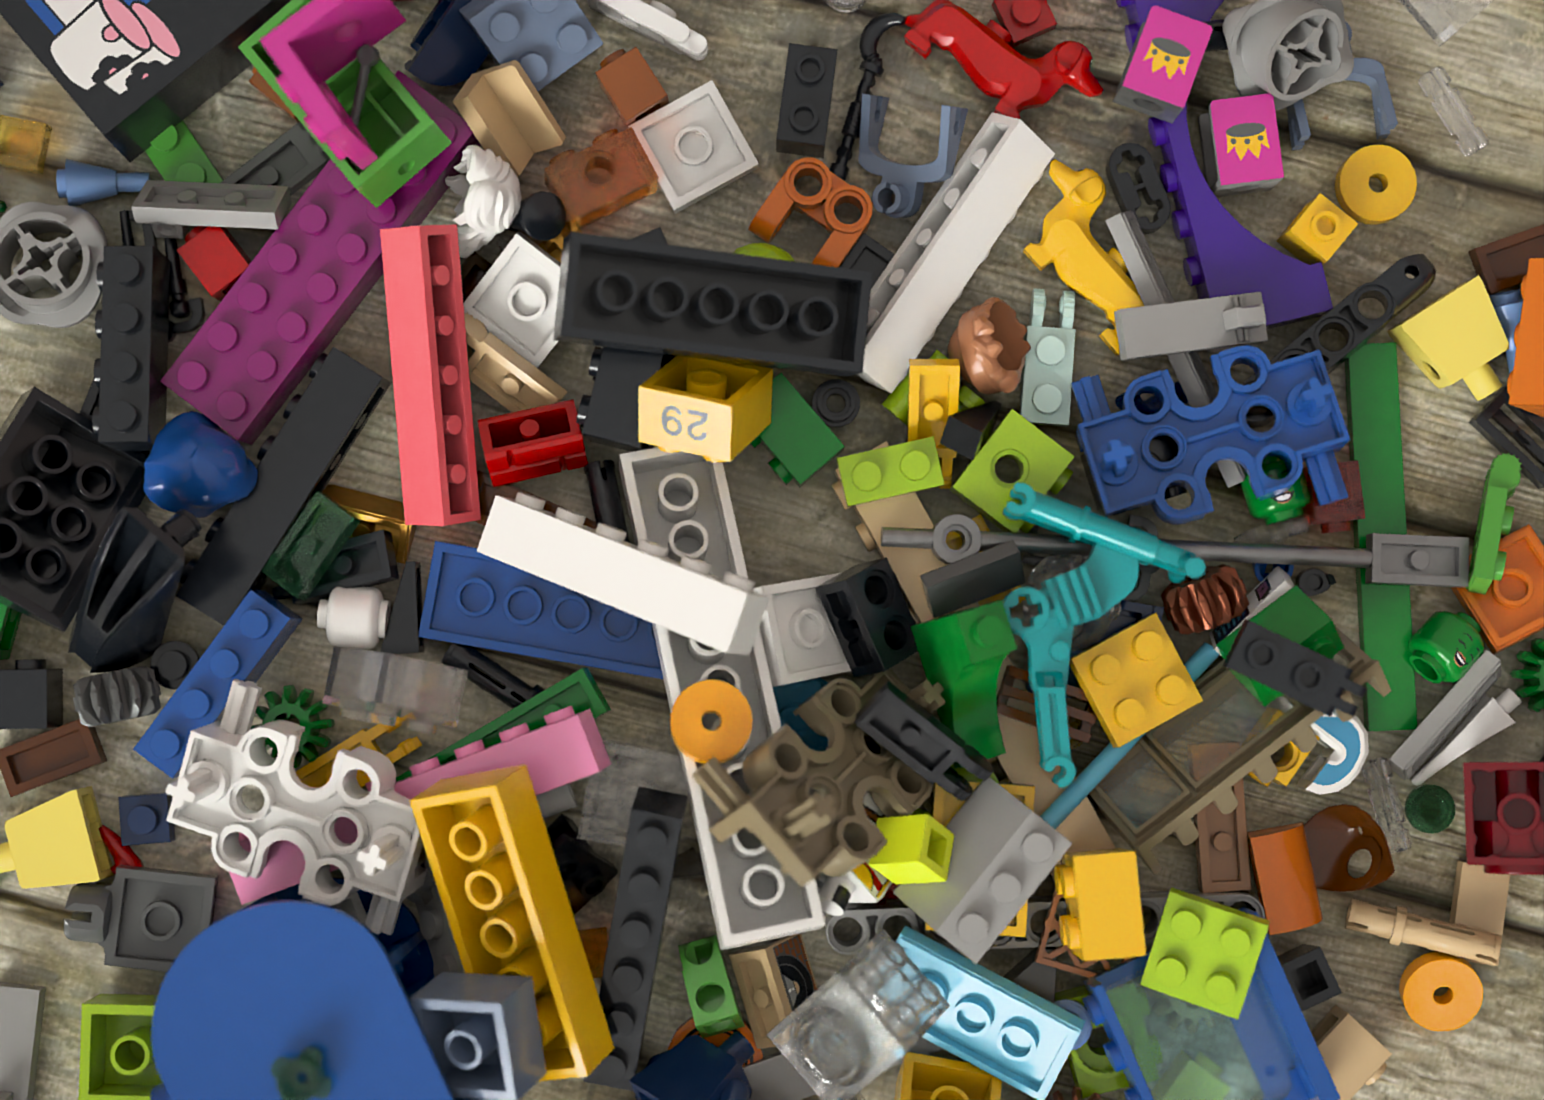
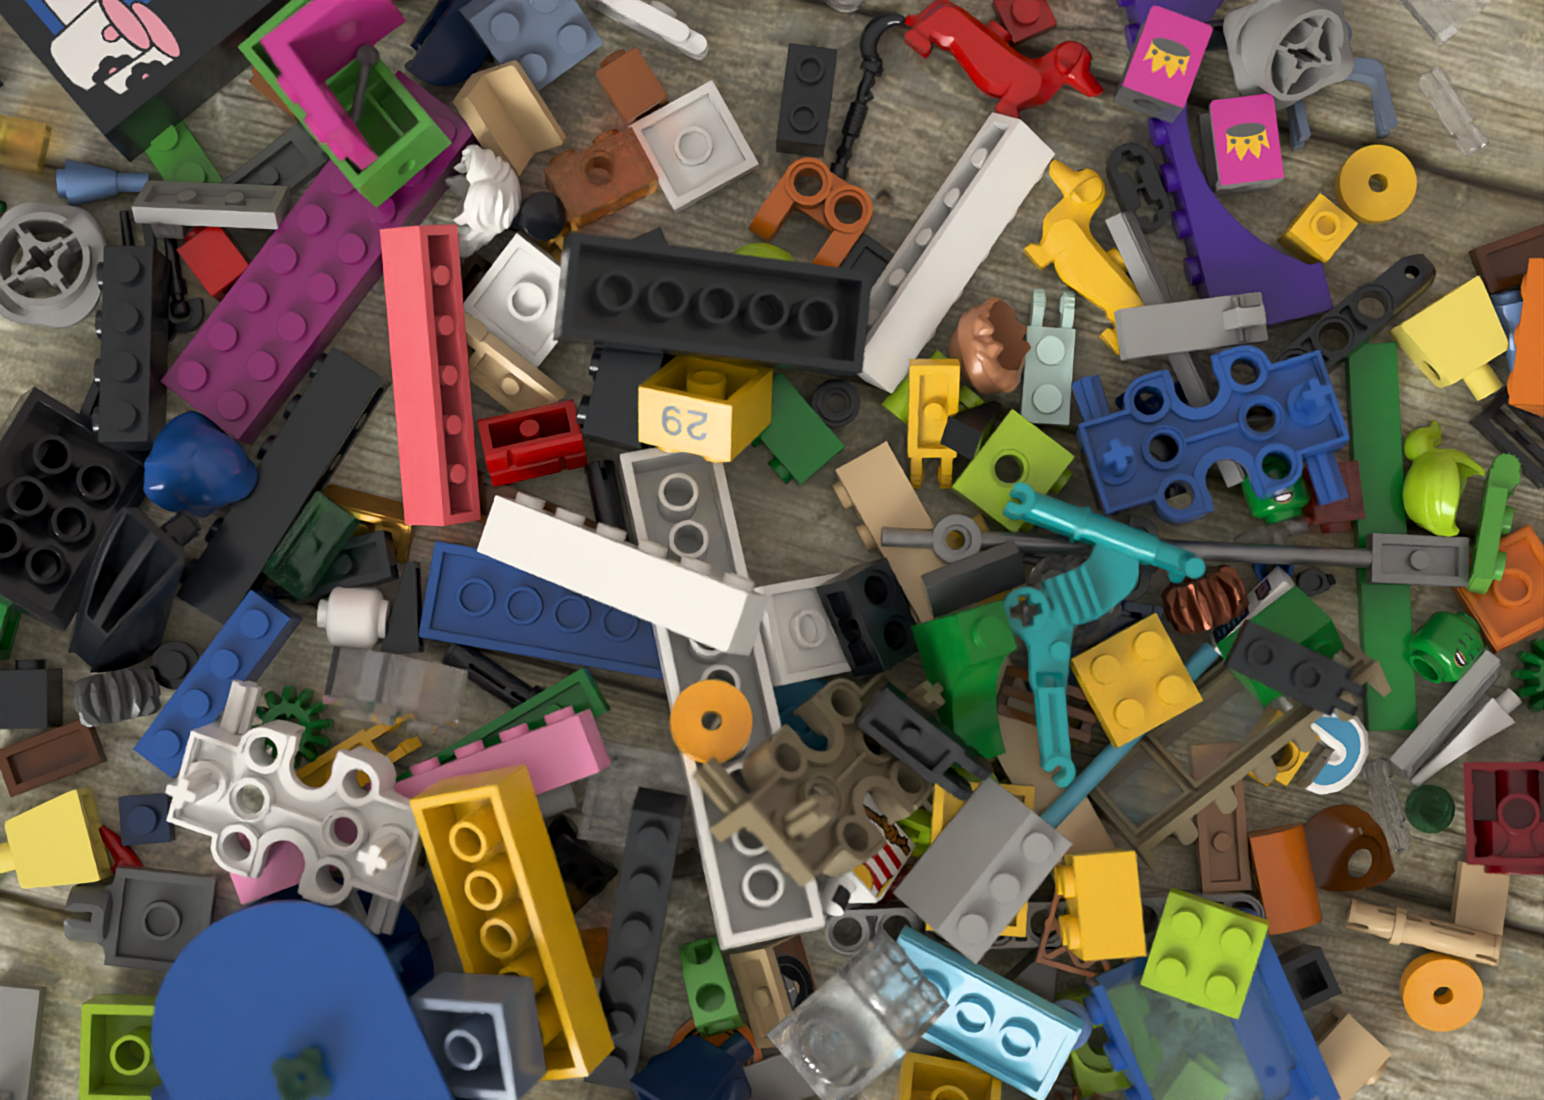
lime plate [837,436,945,507] -> none
sand blue piece [858,94,968,218] -> none
neon yellow brick [868,814,955,885] -> none
none -> lime hair [1402,421,1486,537]

